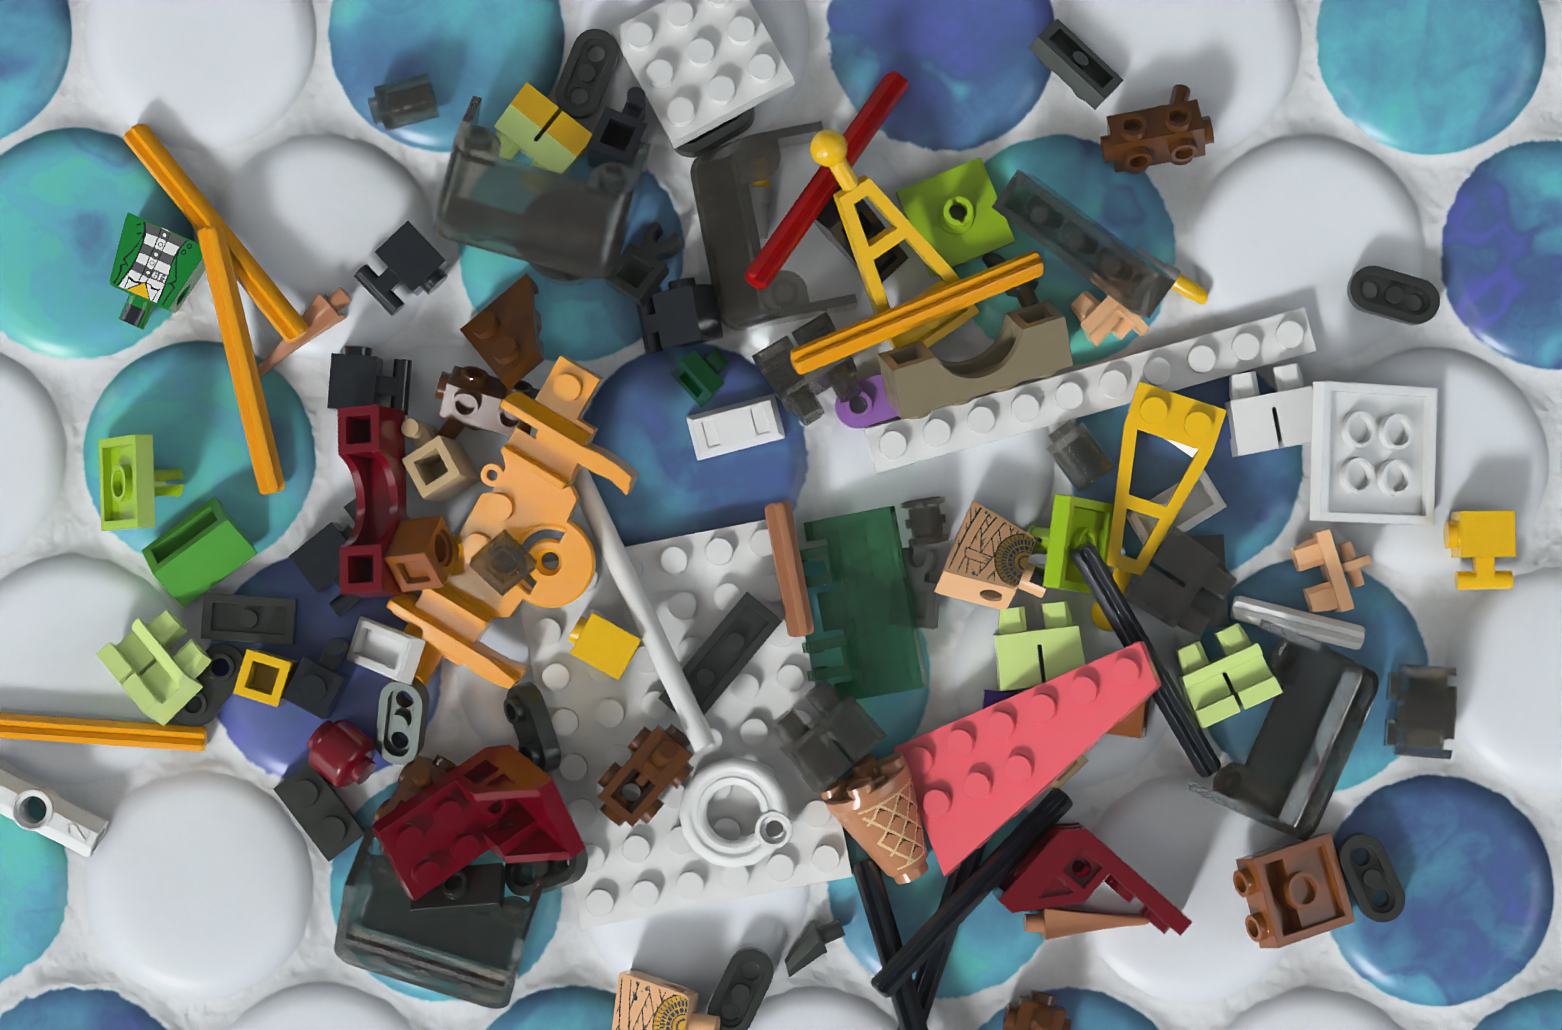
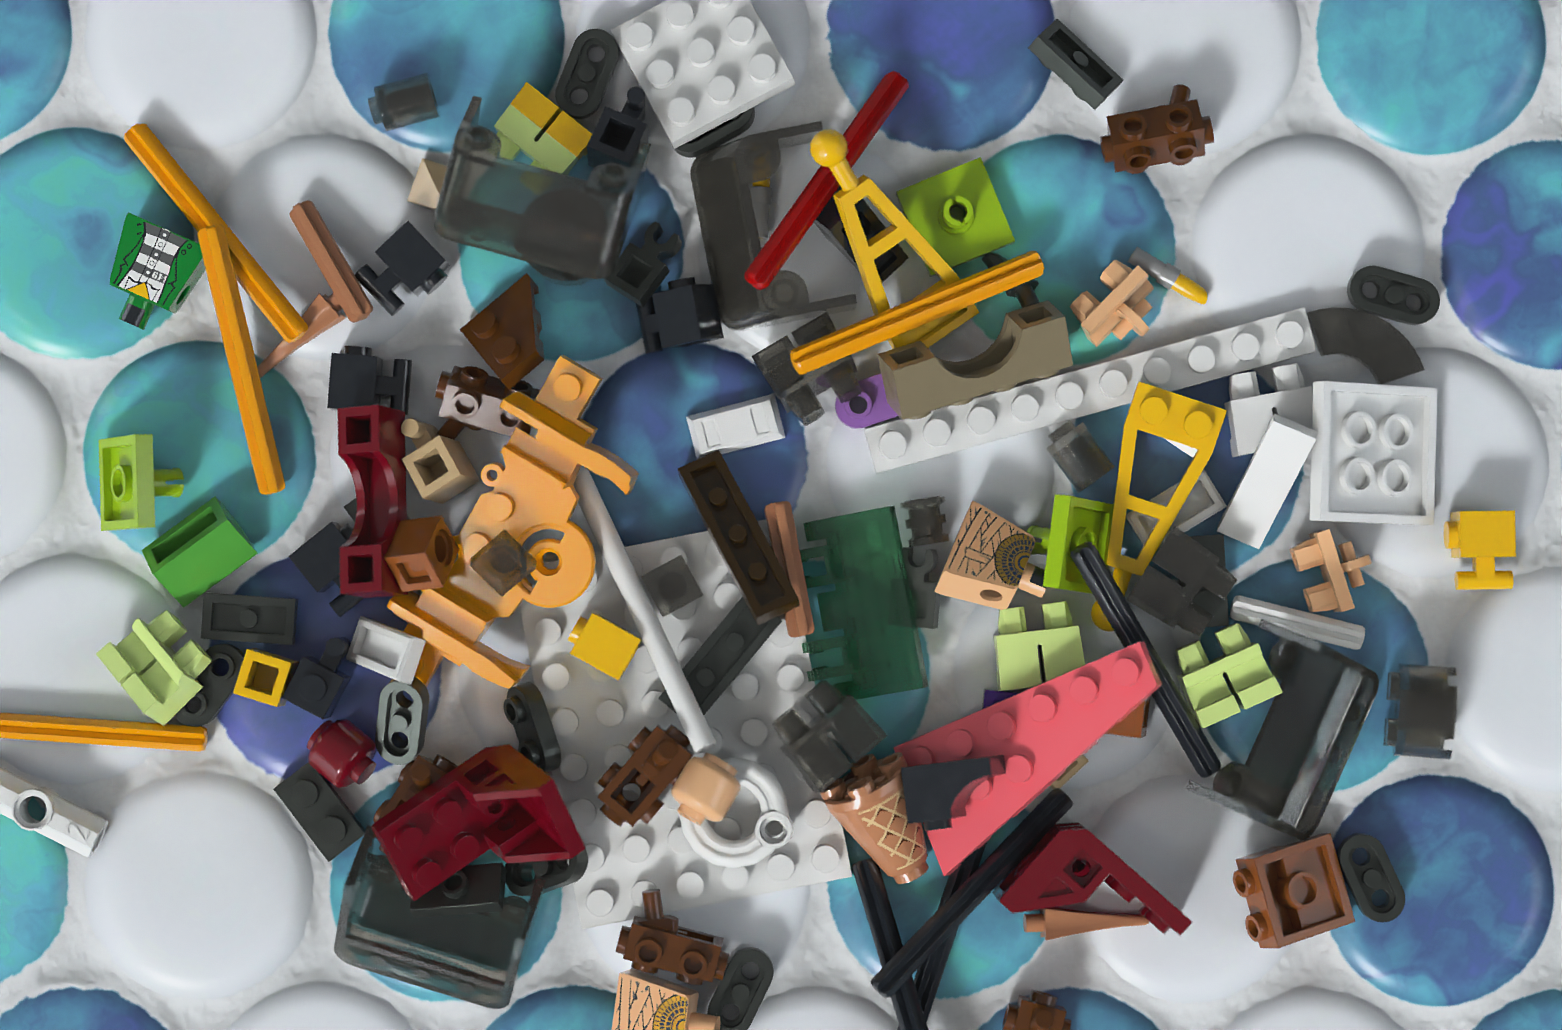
dark green tile [671,348,730,408] -> none
pearl dark grey bar [784,919,846,977] -> none
clear smoke brick [992,170,1176,318] -> none
none -> nougat axle [290,200,373,323]
none -> tan slope [407,158,466,216]
none -> reddish brown brick [615,889,729,985]
none -> clear smoke plate [641,555,704,617]
none -> light nougat head [671,753,741,826]
none -> dark brown plate [678,450,800,625]
none -> black arch [901,755,1006,831]
none -> white tile [1217,414,1317,549]
none -> clear smoke tile [1306,308,1425,384]

